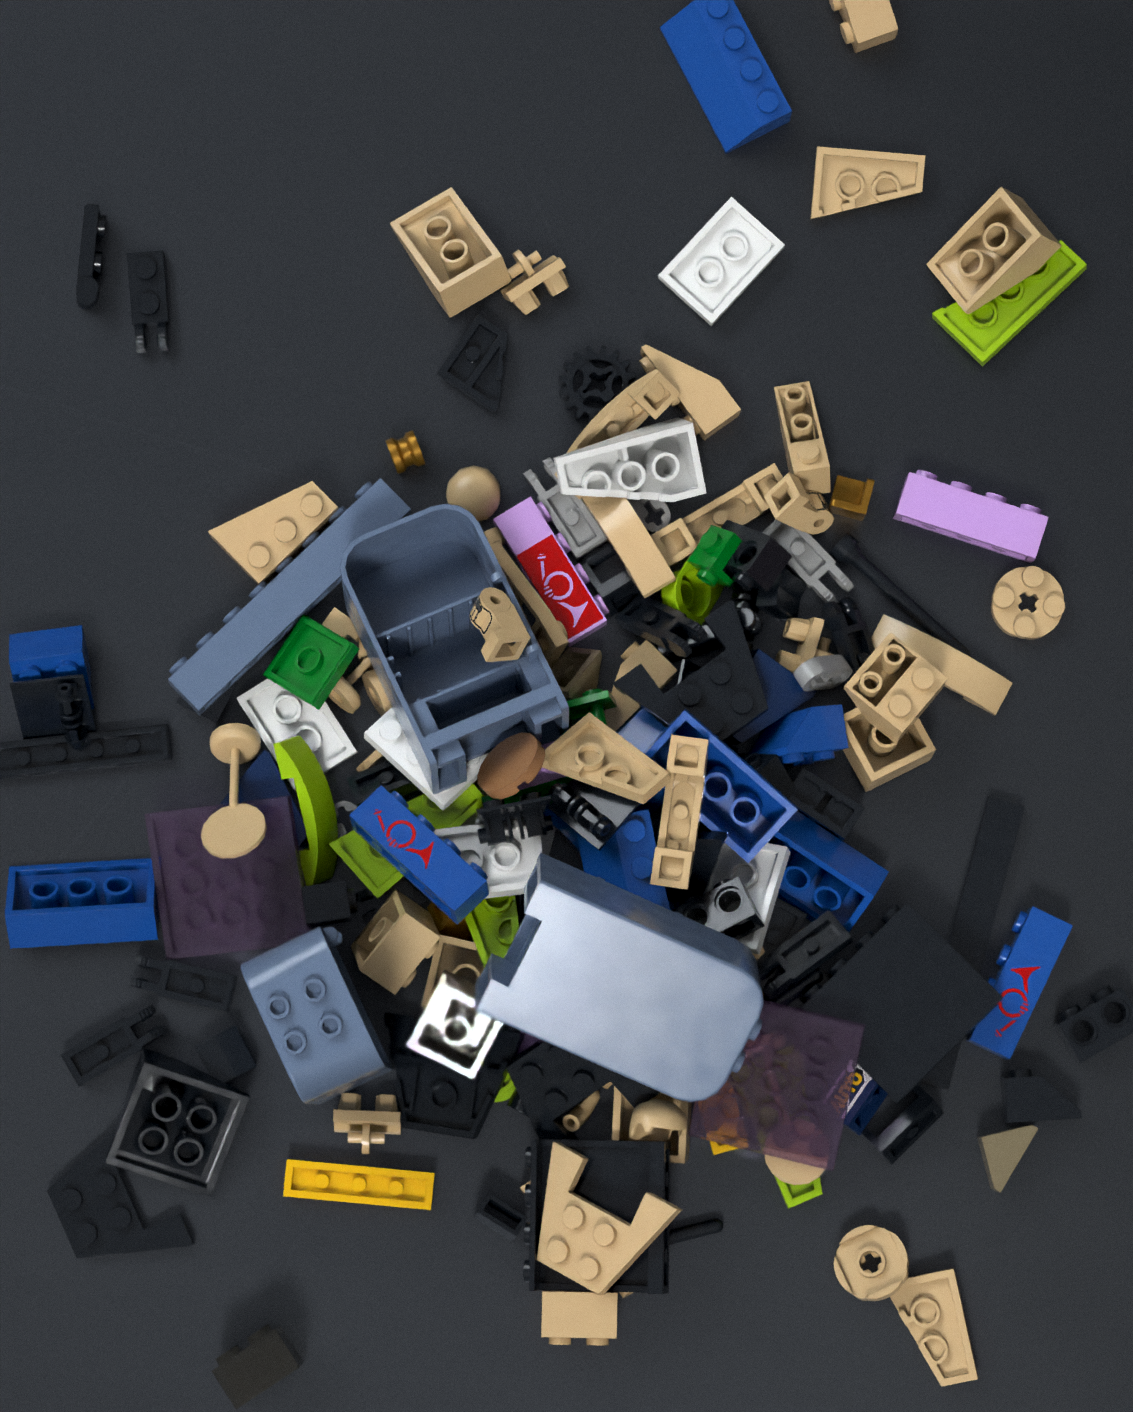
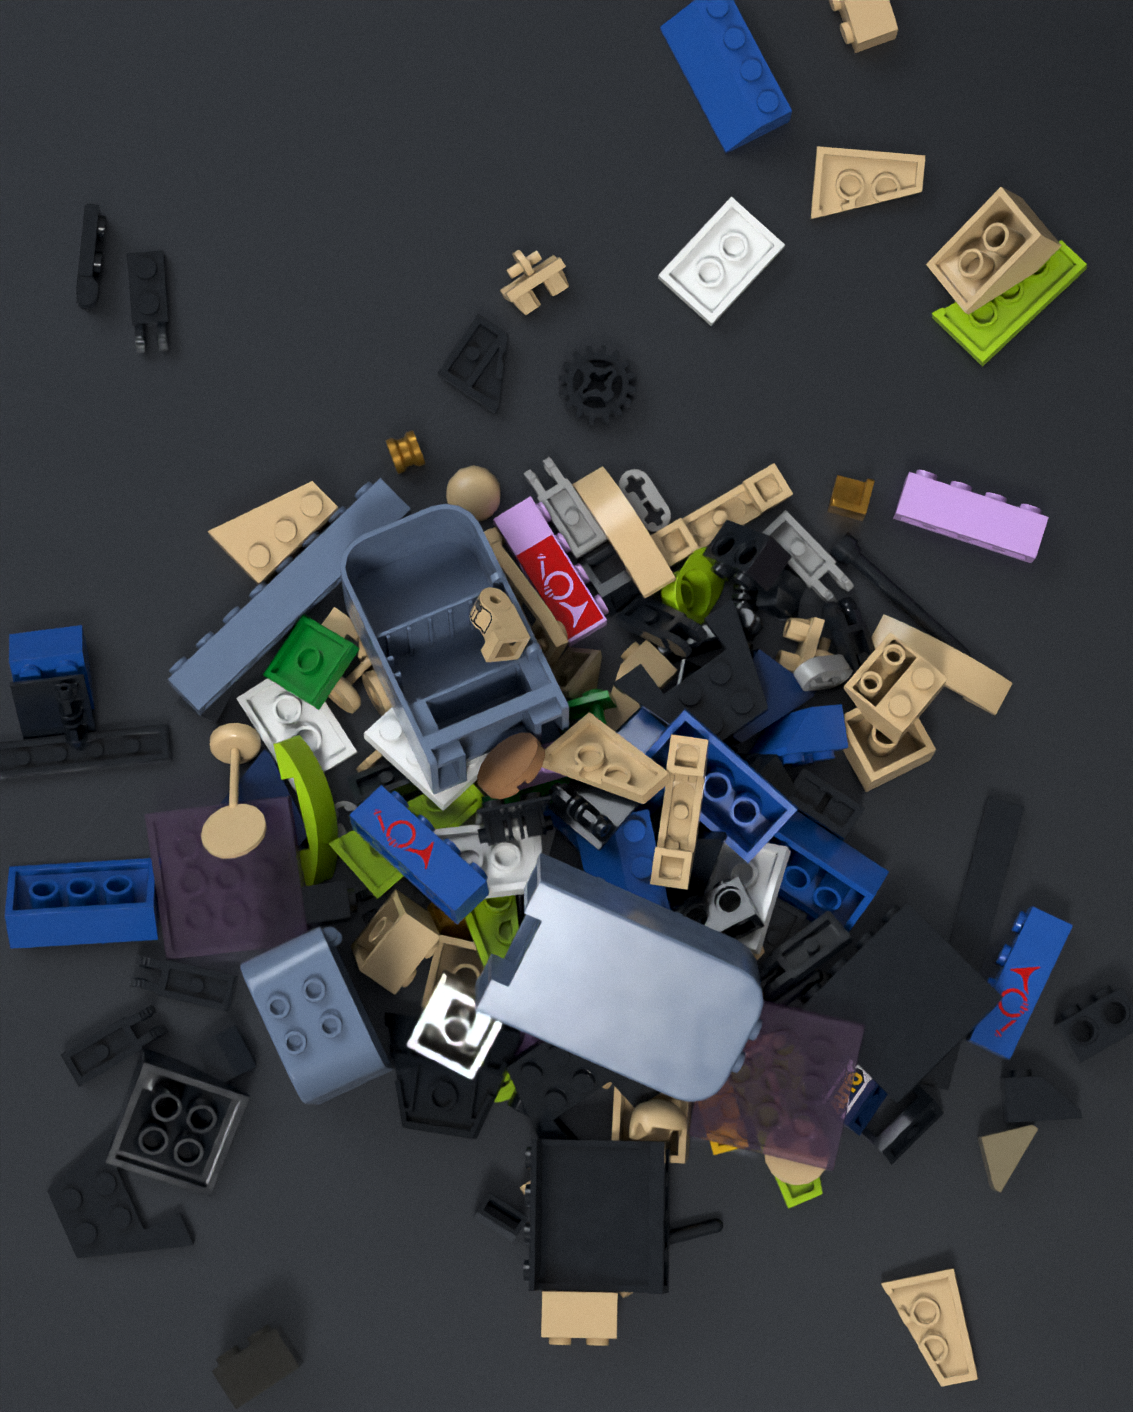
yellow plate [283,1159,435,1210] -> none
tan hips [333,1093,401,1154] -> none
tan slope [390,187,512,318] -> none
tan wing [536,1141,682,1295] -> none
white wedge [554,417,707,502] -> none
tan slope [555,369,680,500] -> none
tan arm [563,1090,600,1132] -> none
tan slope [639,344,741,441] -> none
green bracket [688,525,742,588] -> none
tan leg [764,472,834,535] -> none
tan slope [774,381,831,494] -> none
tan plate [833,1225,909,1301] -> none
tan plate [991,566,1065,640] -> none

